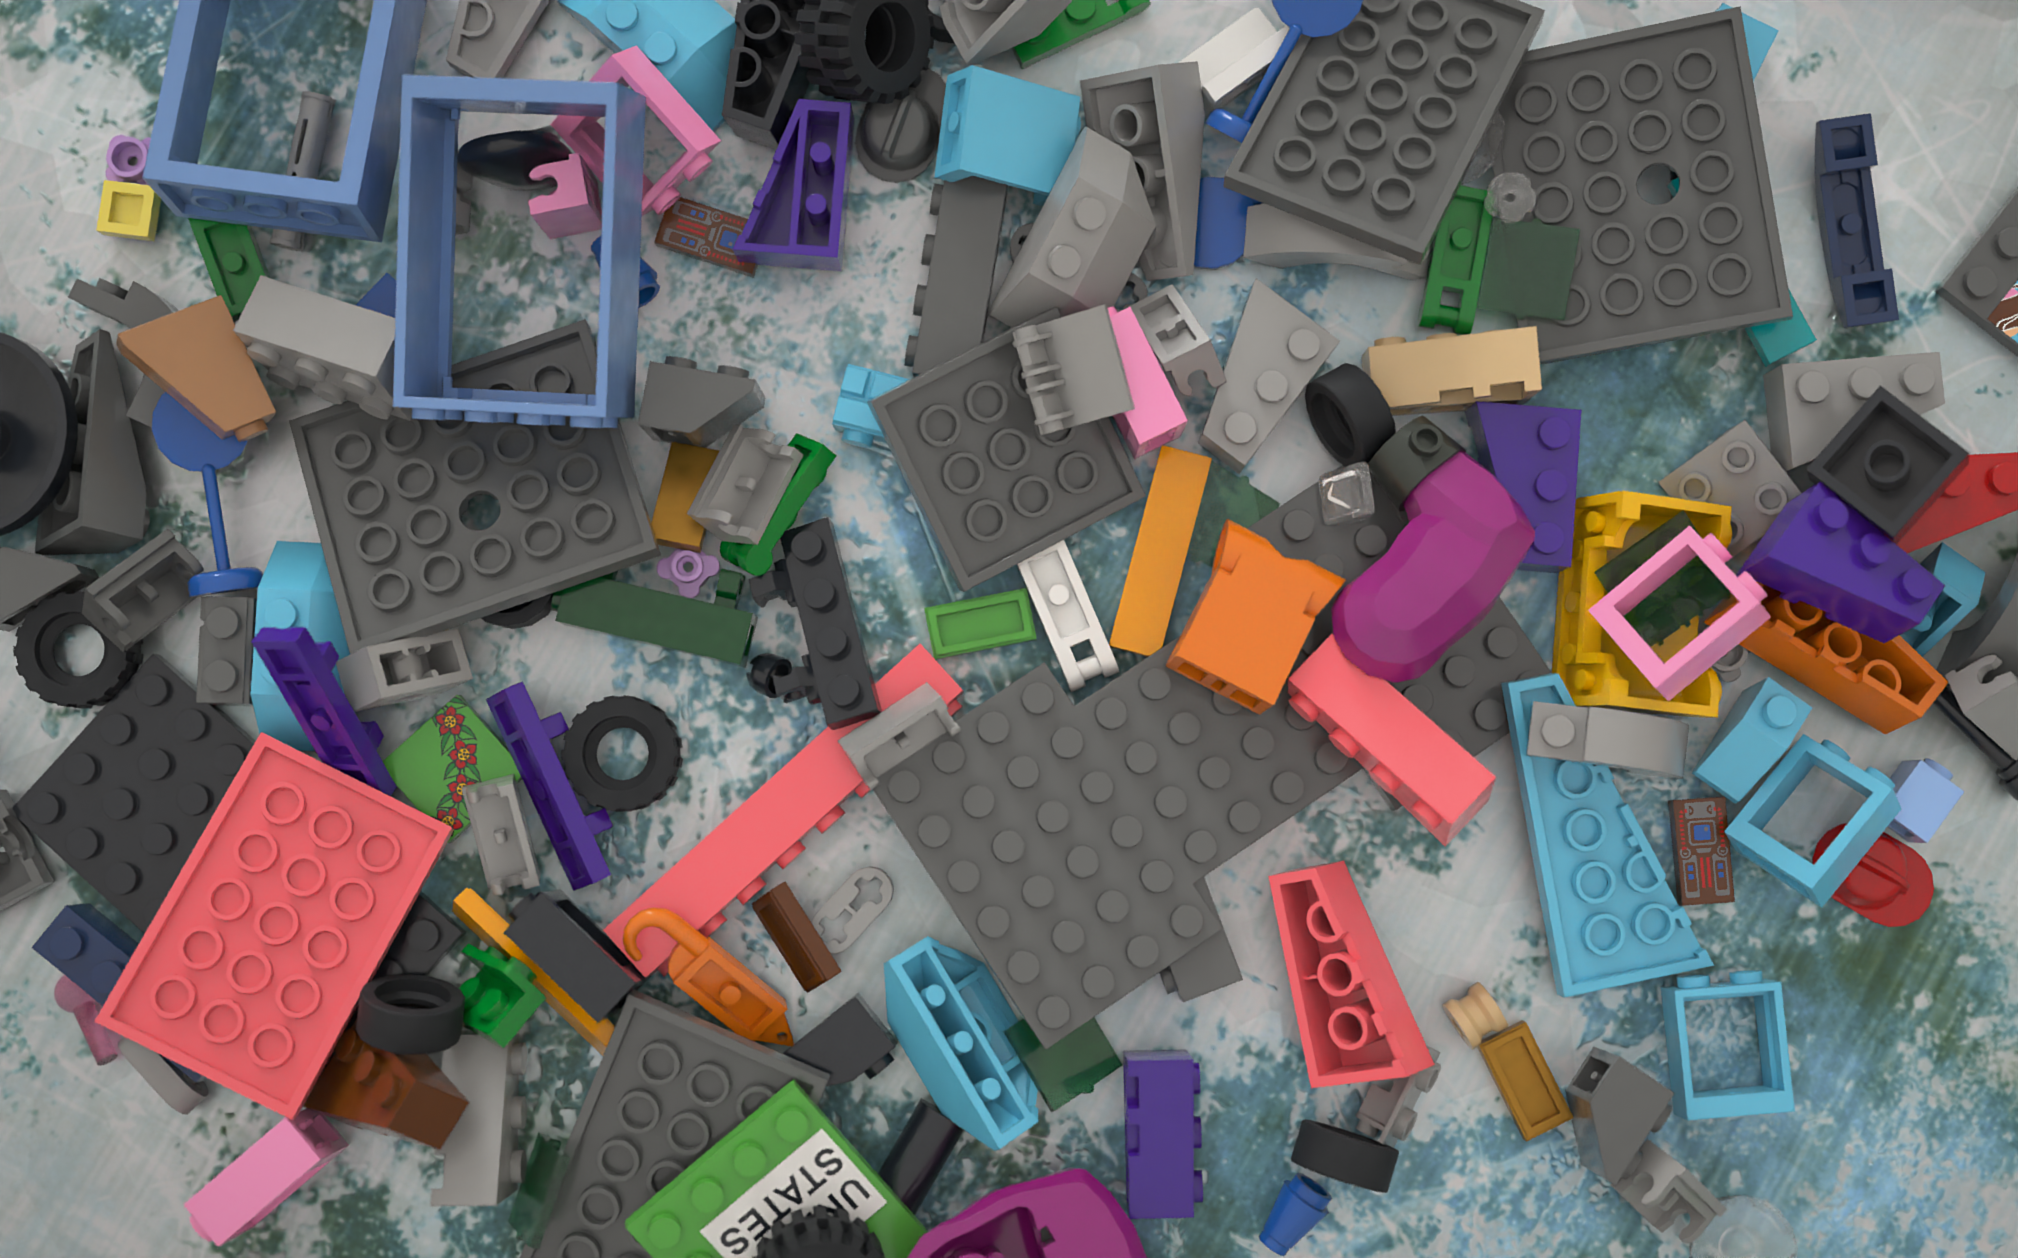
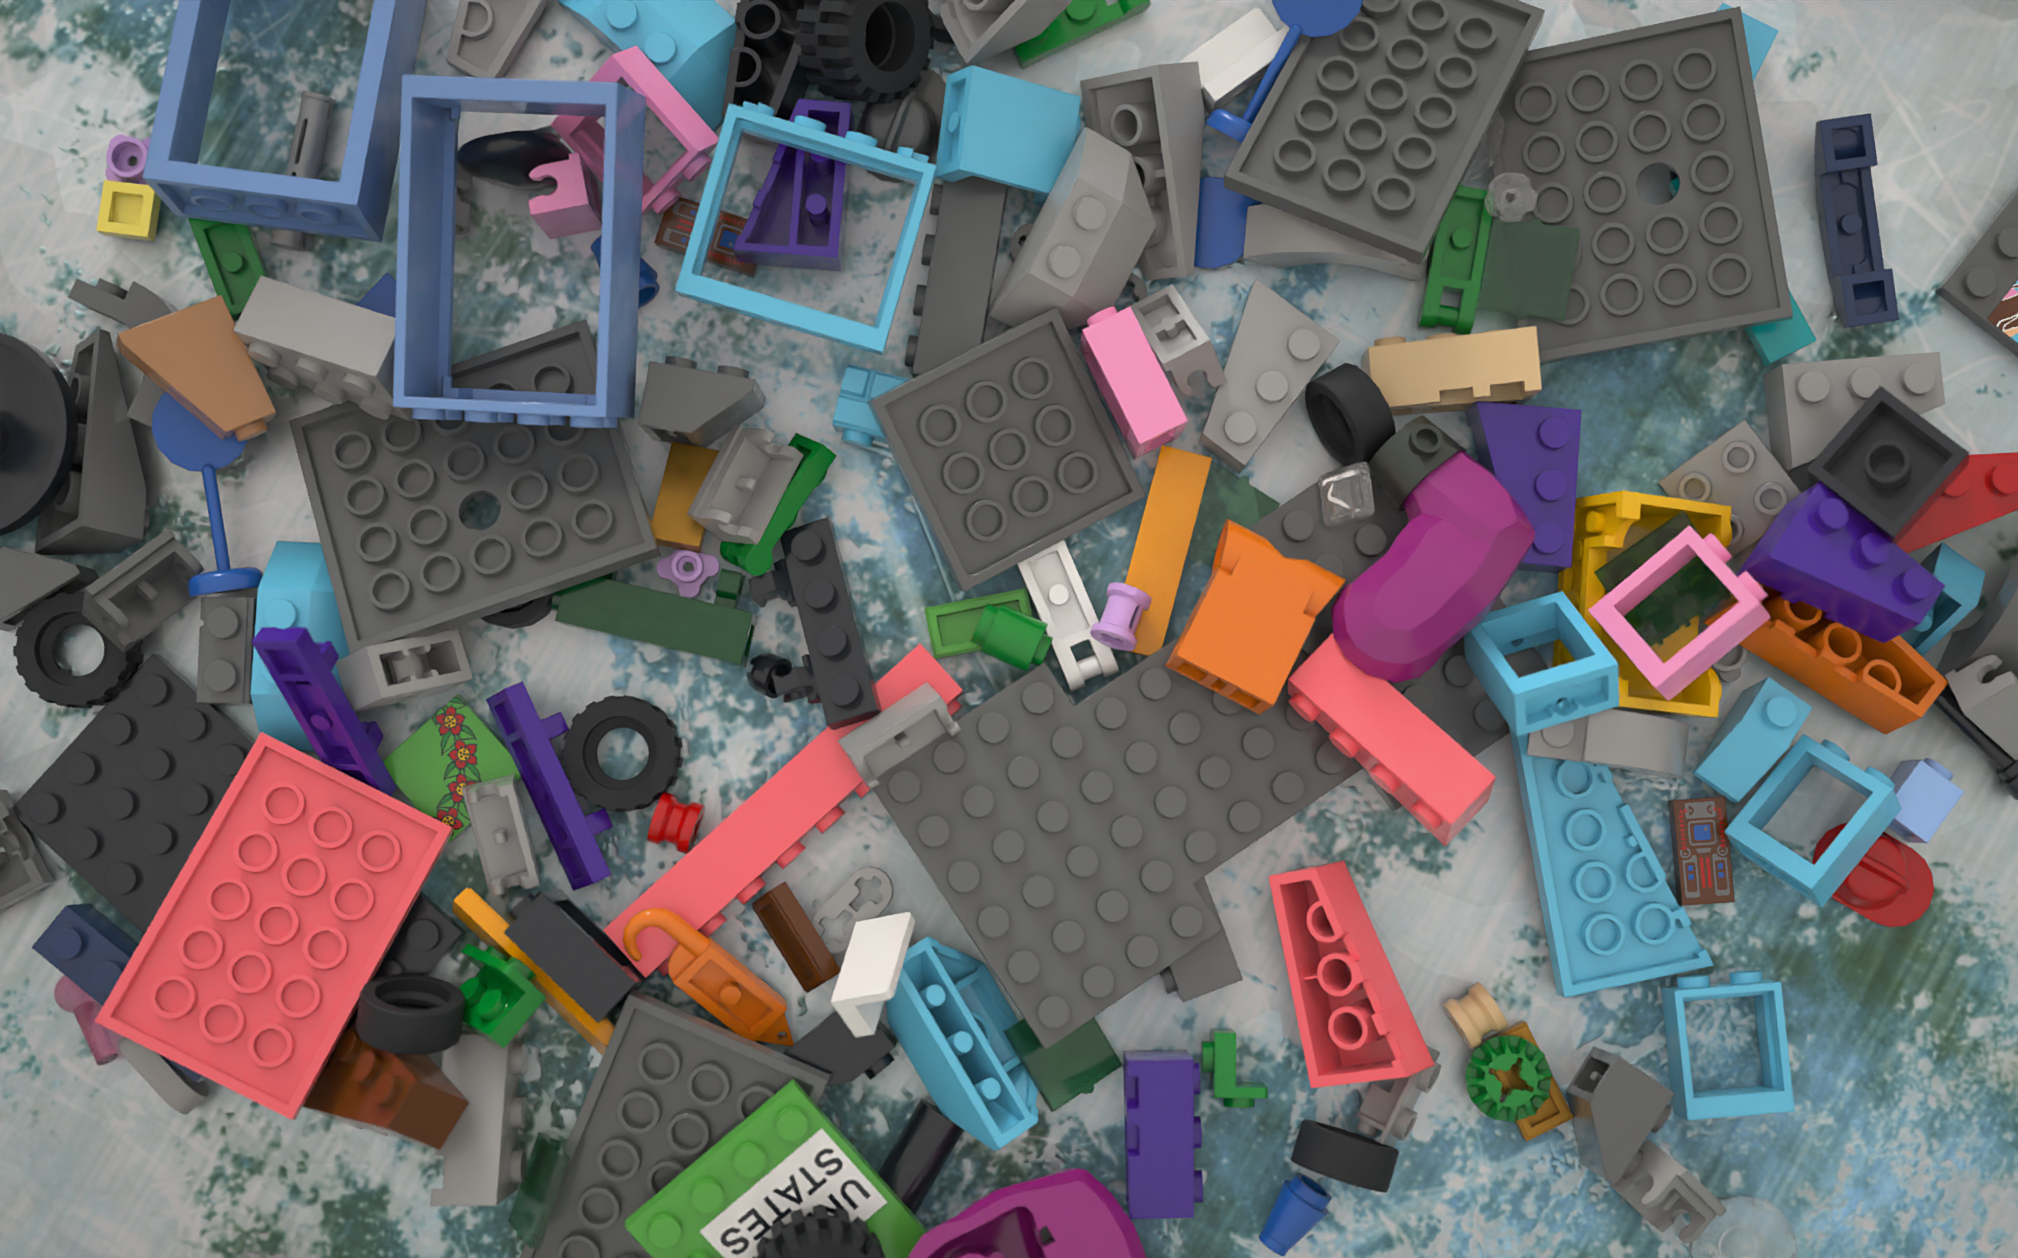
bright pink window [183,1109,349,1247] -> none
light grey hinge [1012,304,1135,435] -> none
none -> red wheel [647,792,705,854]
none -> medium azure window [675,101,937,356]
none -> white panel [831,912,915,1037]
none -> green brick [971,604,1053,672]
none -> lavender bush [1090,582,1152,651]
none -> green bracket [1201,1028,1268,1108]
none -> medium azure window [1464,591,1619,736]
none -> green gear [1465,1035,1553,1123]

